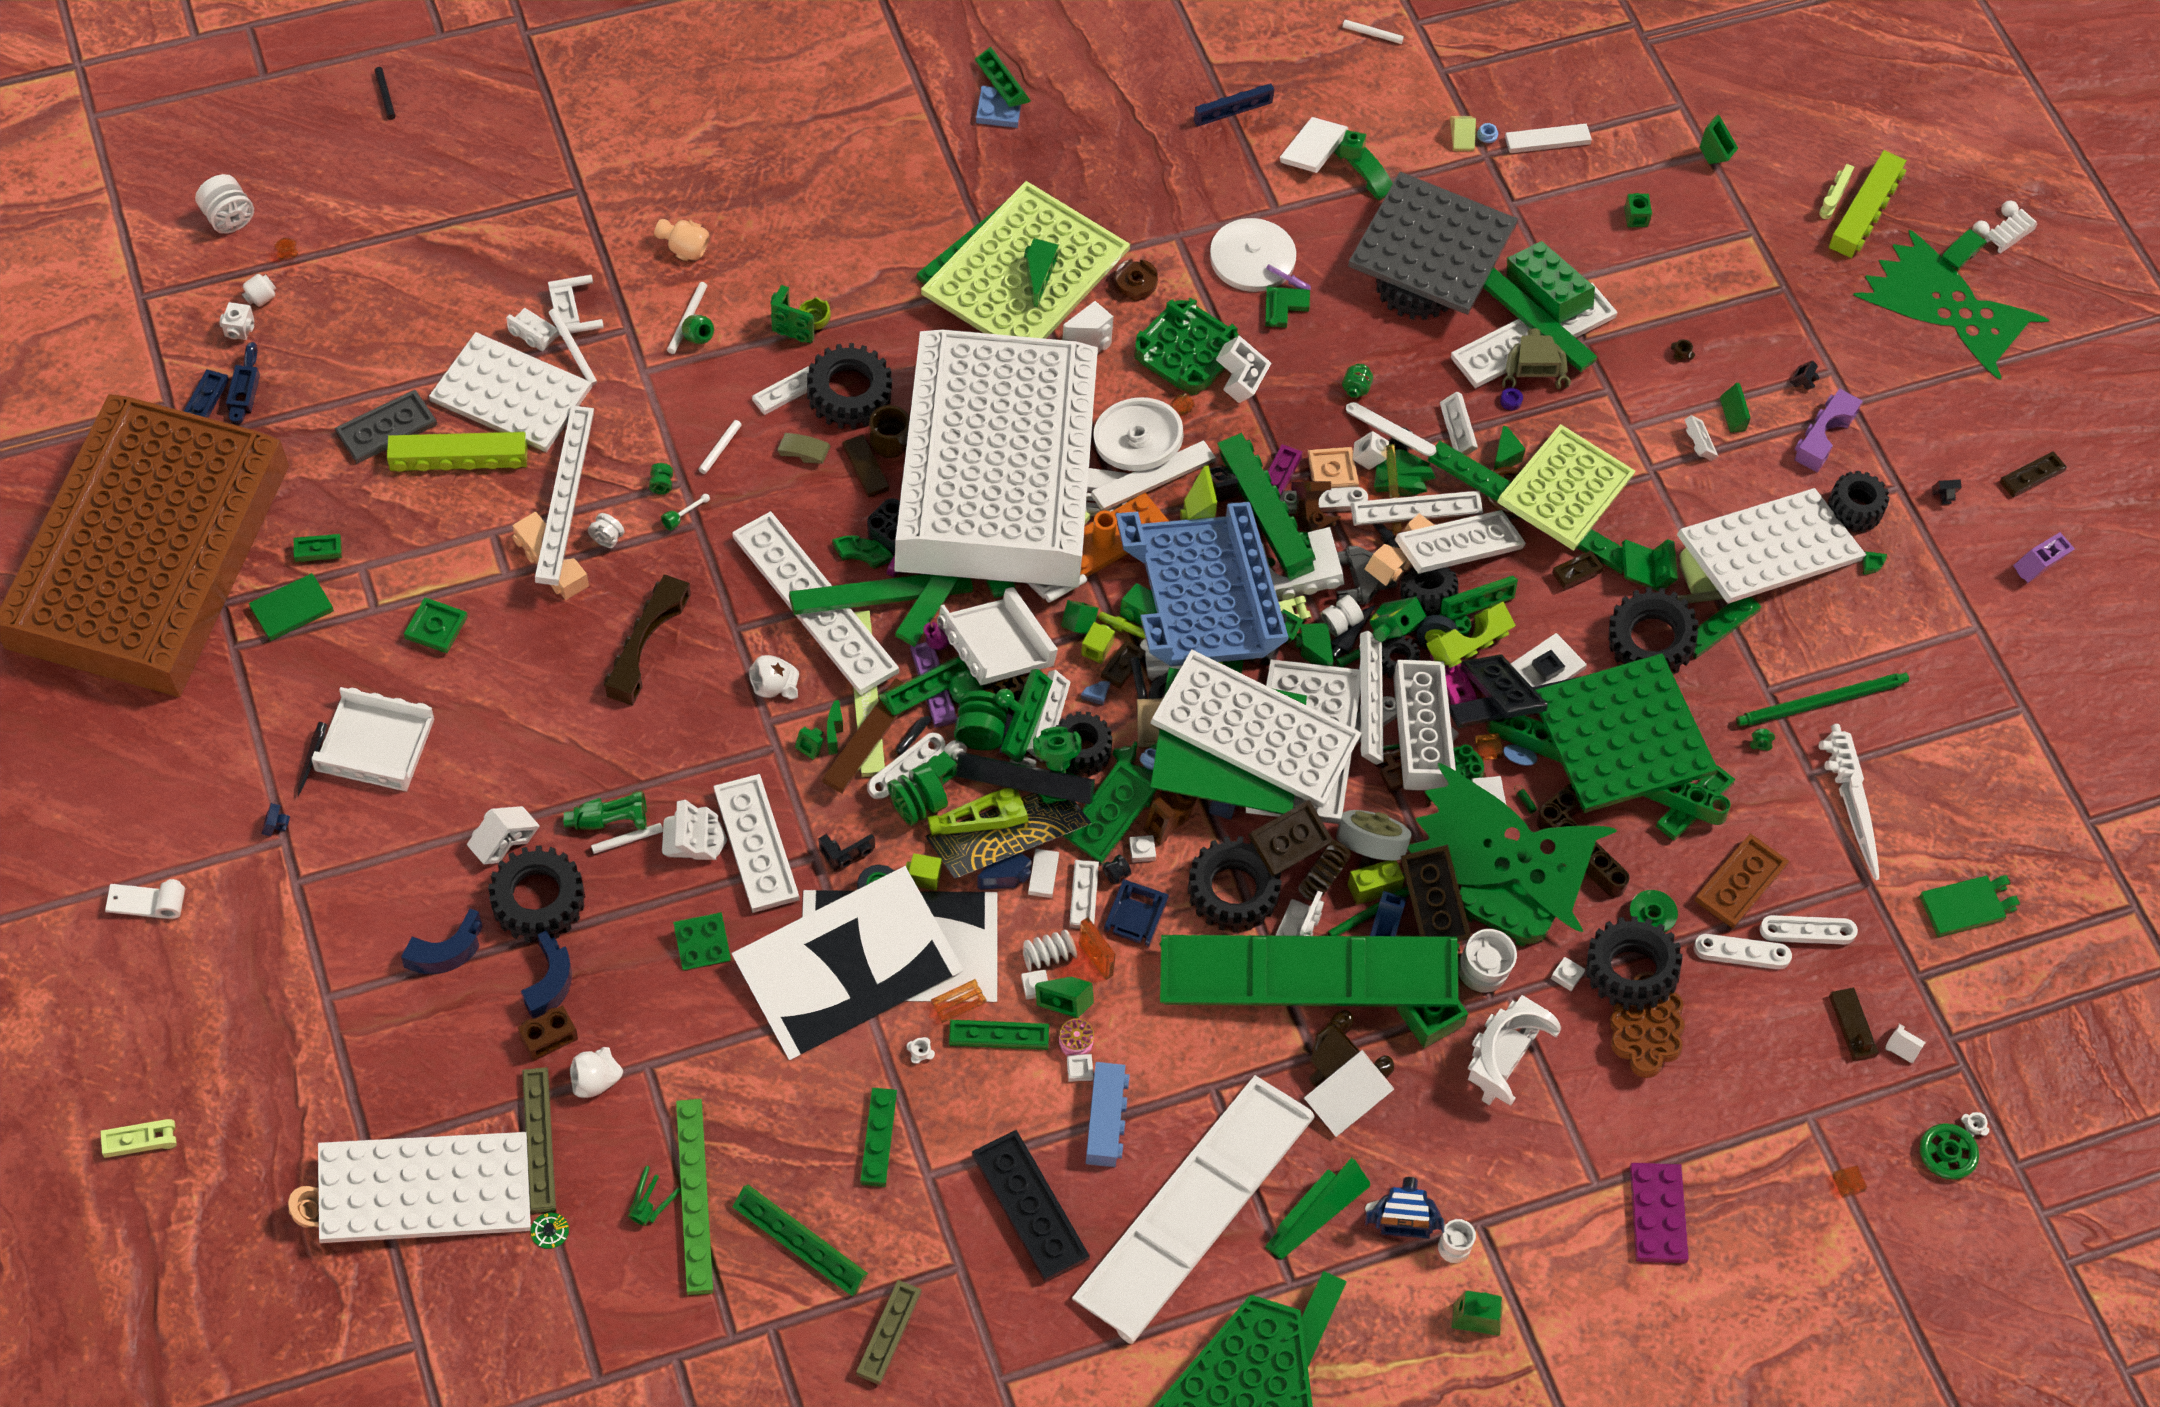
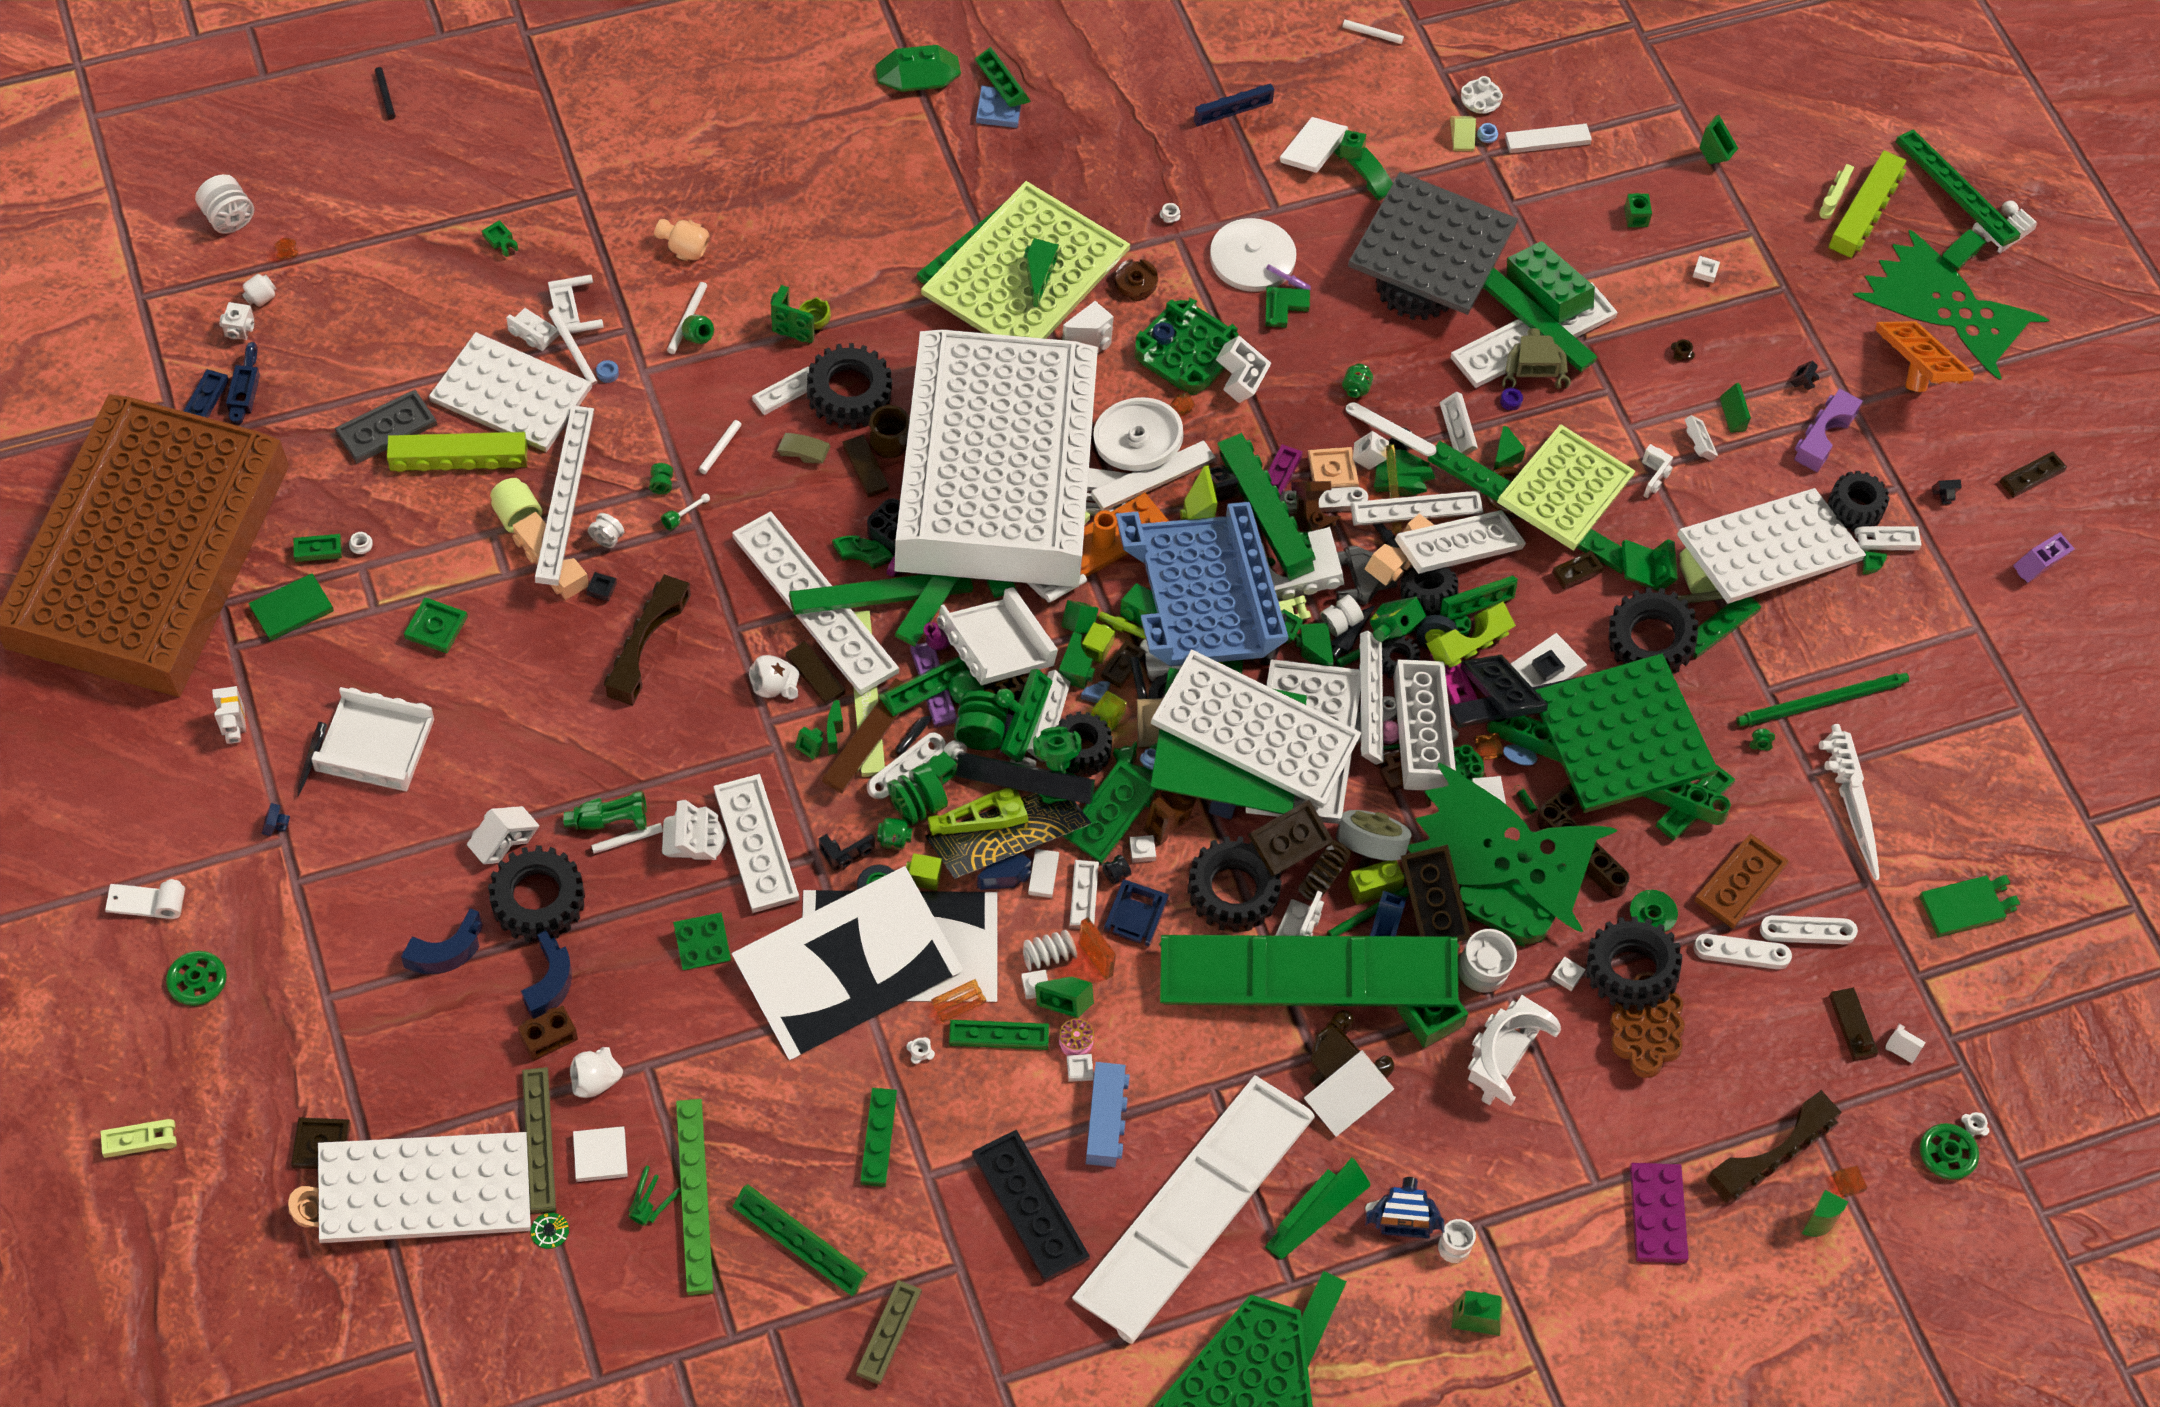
none -> green plate [166,951,227,1006]
none -> white hips [212,686,246,744]
none -> dark brown tile [291,1117,351,1169]
none -> white plate [349,532,373,554]
none -> green plate [482,220,518,257]
none -> yellowish green piece [490,478,542,533]
none -> white tile [573,1126,628,1182]
none -> black plate [586,572,617,602]
none -> medium blue tile [596,360,619,383]
none -> dark brown tile [786,641,845,706]
none -> green wedge [875,45,961,92]
none -> green head [877,818,912,850]
none -> green arch [1059,632,1095,689]
none -> clear neon green brick [1091,691,1127,731]
none -> dark blue tile [1152,322,1175,345]
none -> white plate [1160,203,1181,223]
none -> bright pink plate [1383,720,1399,744]
none -> white dish [1461,76,1503,113]
none -> white bracket [1642,444,1673,499]
none -> white plate [1693,256,1720,283]
none -> dark brown arch [1706,1090,1842,1204]
none -> green brick [1802,1190,1848,1237]
none -> white plate [1854,526,1921,552]
none -> orange plate [1875,321,1974,392]
none -> green tile [1896,129,2021,247]

